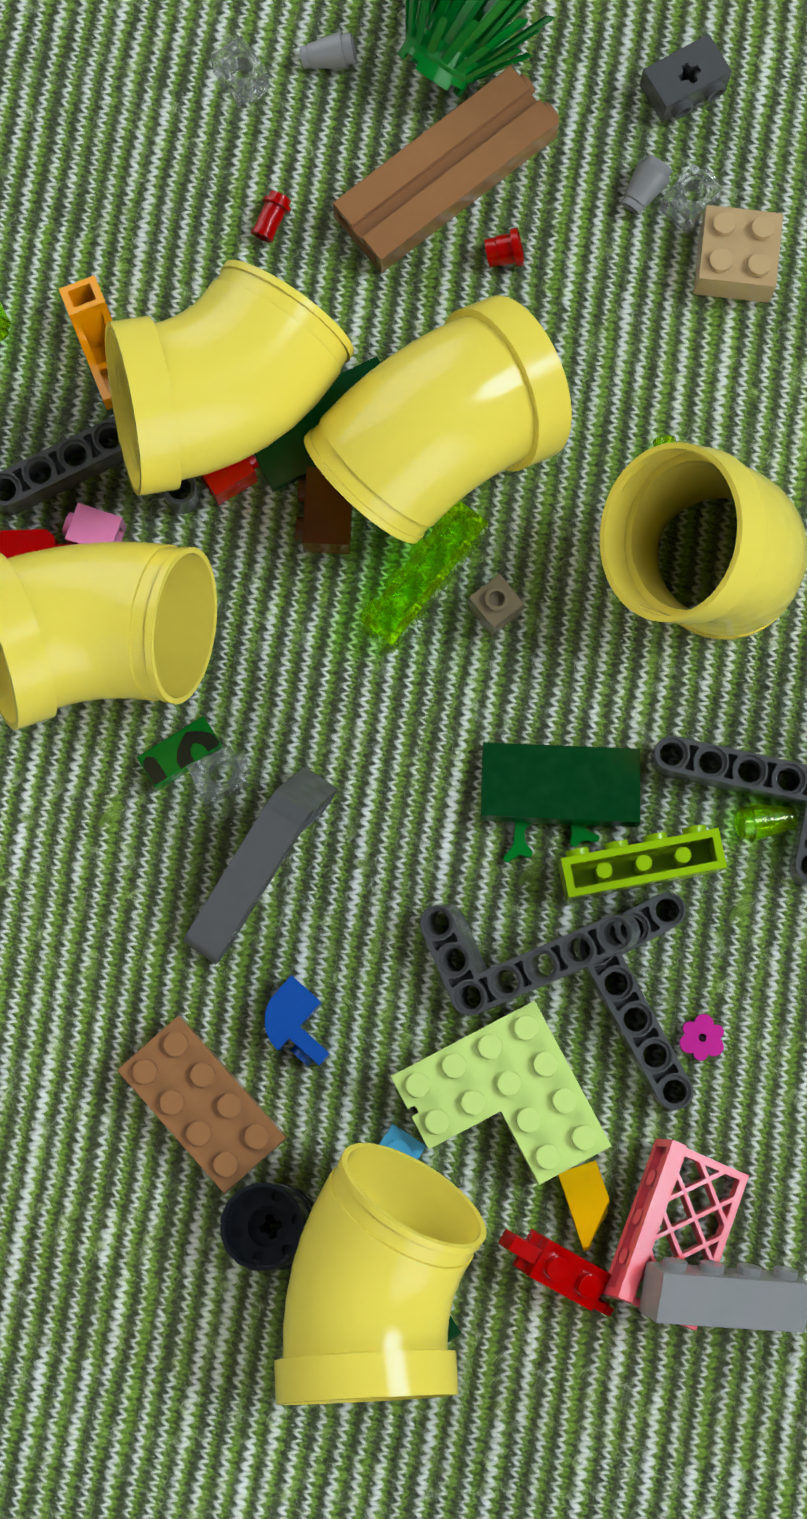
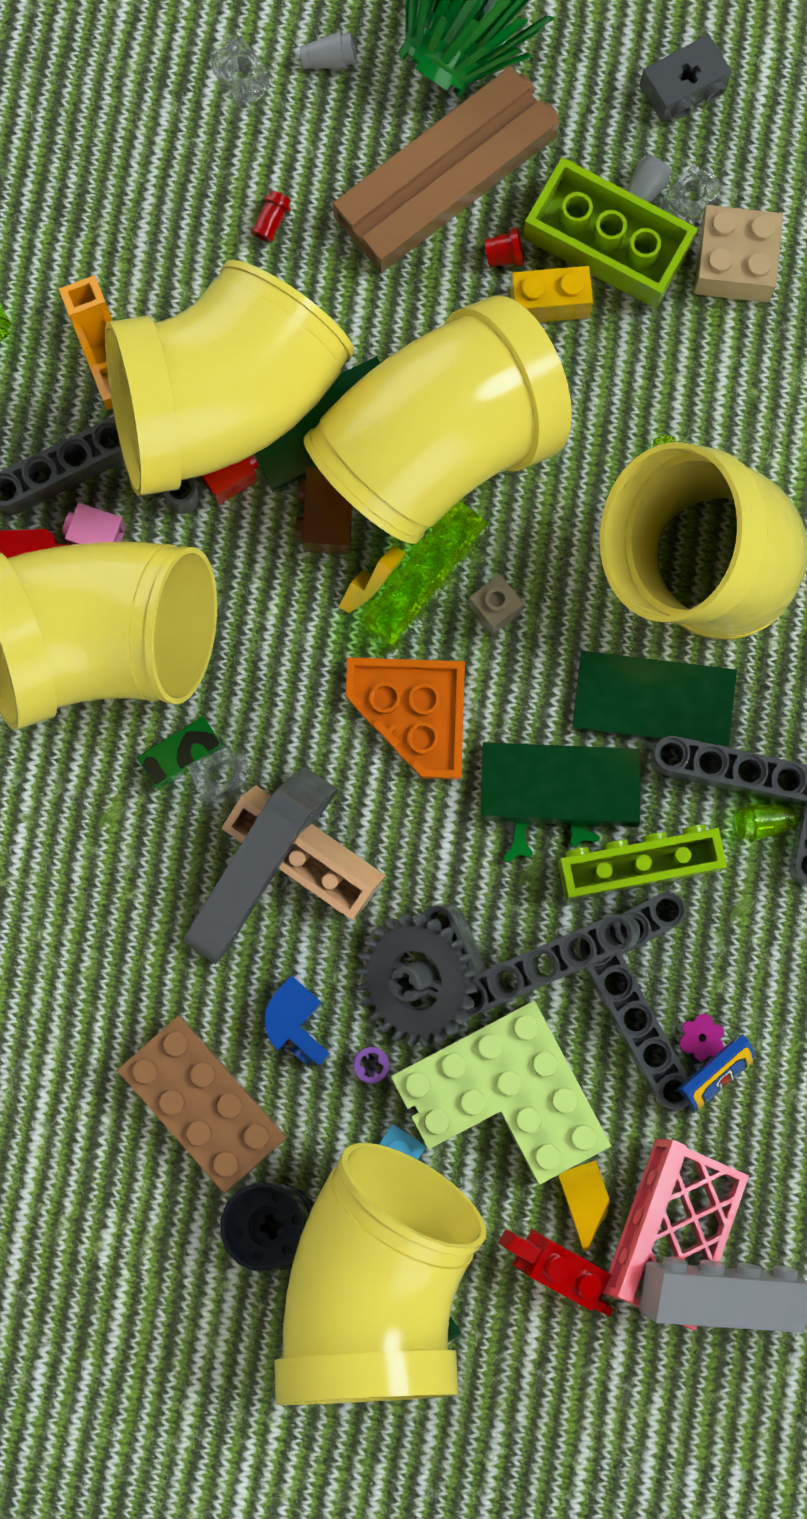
none -> light nougat brick [221,785,386,920]
none -> yellow slope [339,545,406,613]
none -> orange plate [346,657,465,780]
none -> medium lavender bush [354,1047,390,1083]
none -> dark grey gear [355,914,477,1047]
none -> yellow brick [510,266,593,323]
none -> lime brick [523,157,698,309]
none -> dark green tile [572,650,737,747]
none -> slope [677,1034,755,1114]

